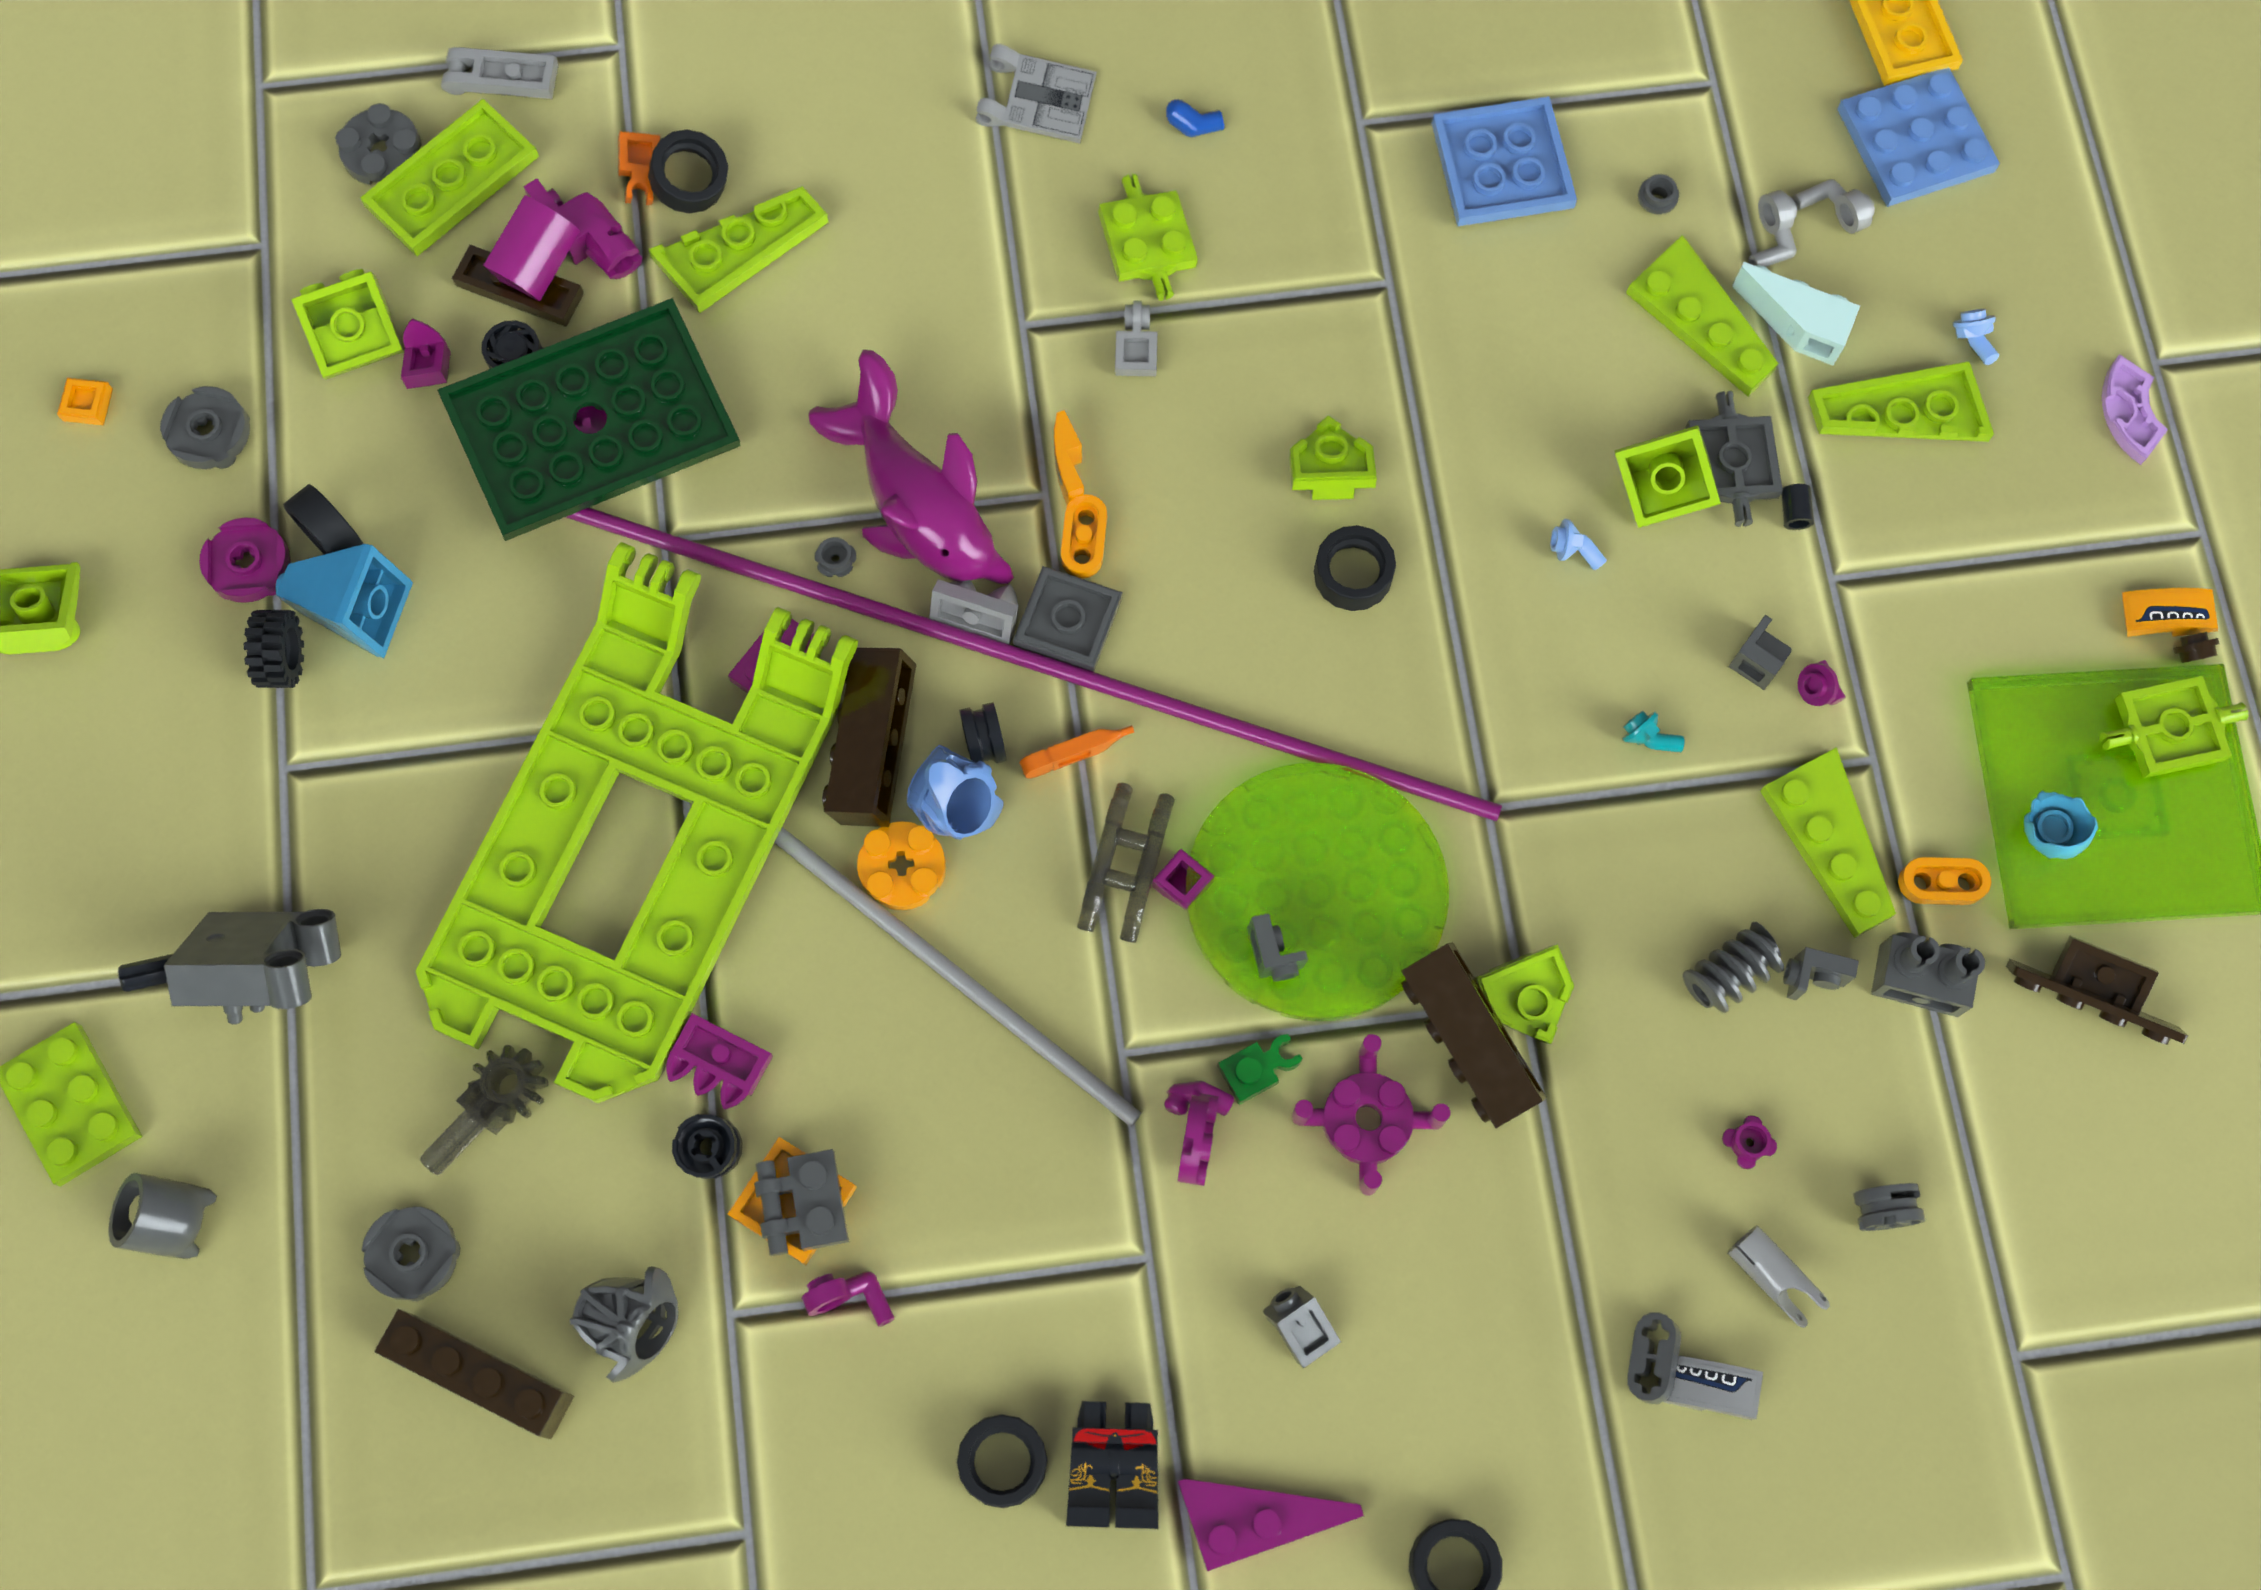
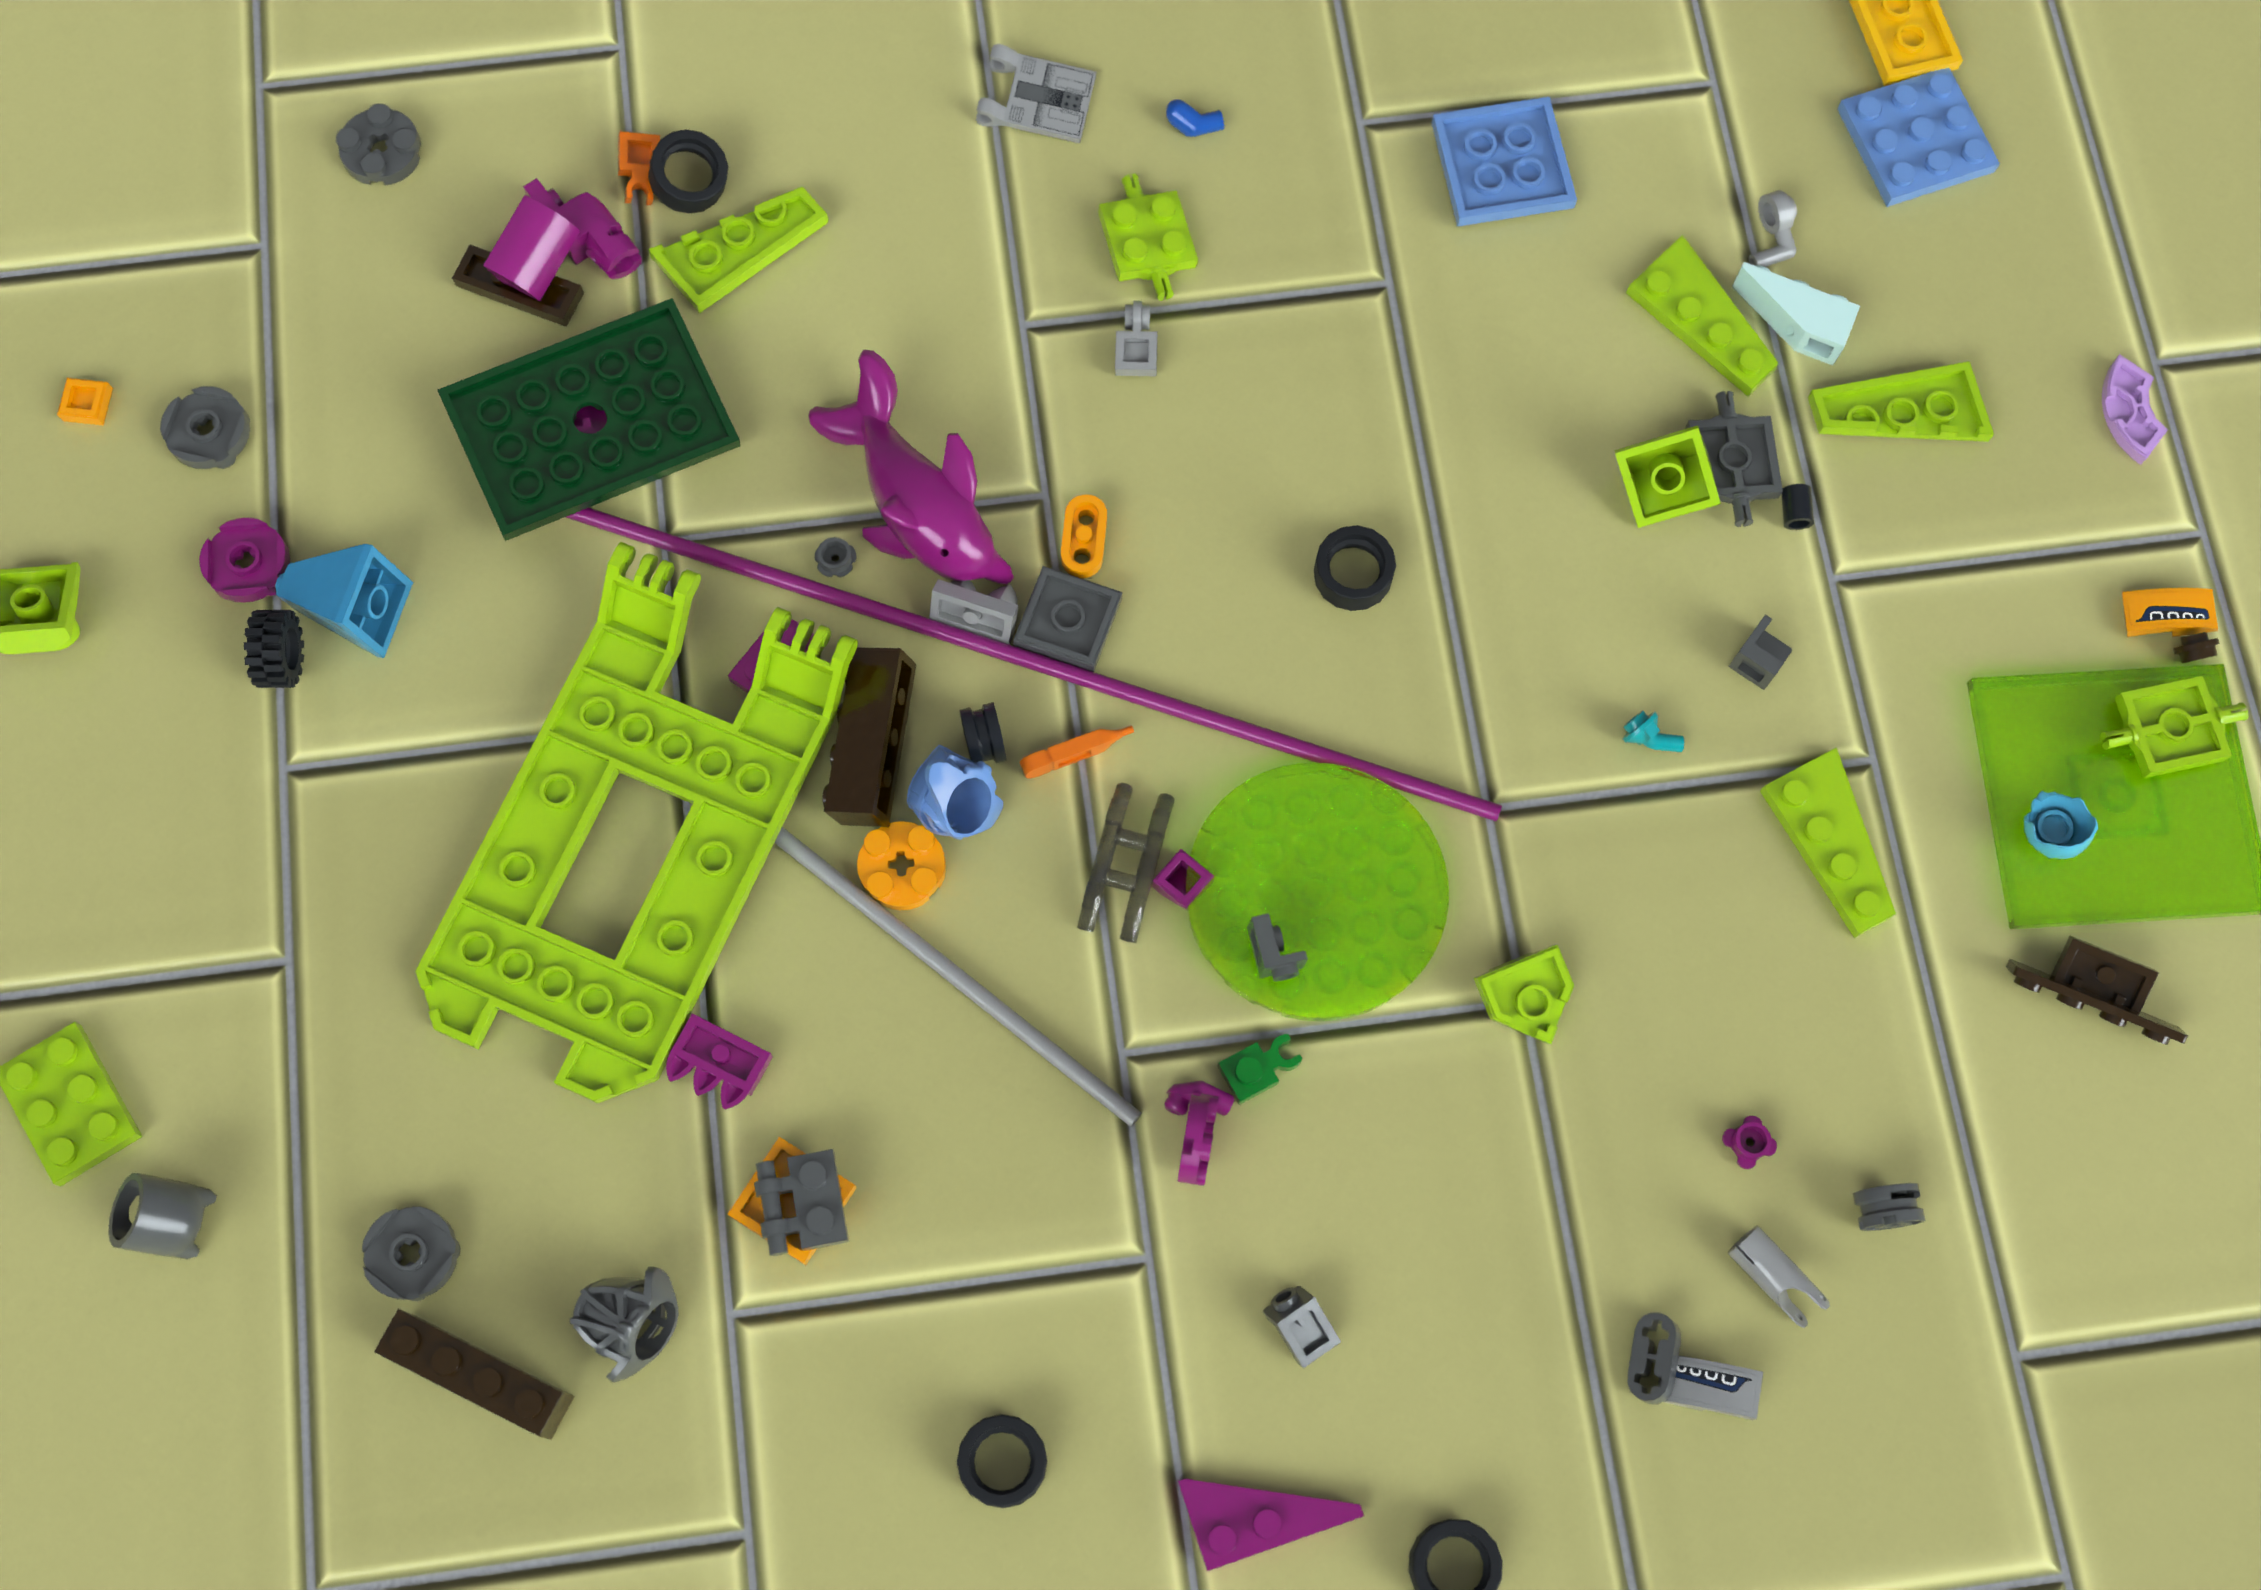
dark grey piece [118,909,341,1025] -> none
black tyre [283,484,363,554] -> none
lime plate [291,269,404,380] -> none
lime plate [360,99,539,257] -> none
magenta plate [401,318,451,389] -> none
clear smoke gear [420,1045,549,1175] -> none
light grey plate [441,47,558,99] -> none
black wheel [482,320,543,369] -> none
black wheel [672,1114,742,1179] -> none
magenta plate [801,1271,895,1327] -> none
light orange slope [1054,410,1084,505] -> none
black hips [1066,1401,1158,1529] -> none
lime plate [1289,415,1377,500] -> none
magenta plate [1292,1034,1451,1195] -> none
dark brown brick [1401,942,1547,1129] -> none
light blue plate [1551,519,1607,570] -> none
dark grey plate [1638,174,1679,214] -> none
dark grey piece [1683,921,1784,1013] -> none
dark grey bracket [1783,947,1859,1000] -> none
light grey plate [1792,179,1875,234] -> none
magenta plate [1798,660,1846,706] -> none
dark grey brick [1871,932,1985,1017] -> none
light orange plate [1898,857,1991,905] -> none
light blue plate [1953,309,1999,365] -> none

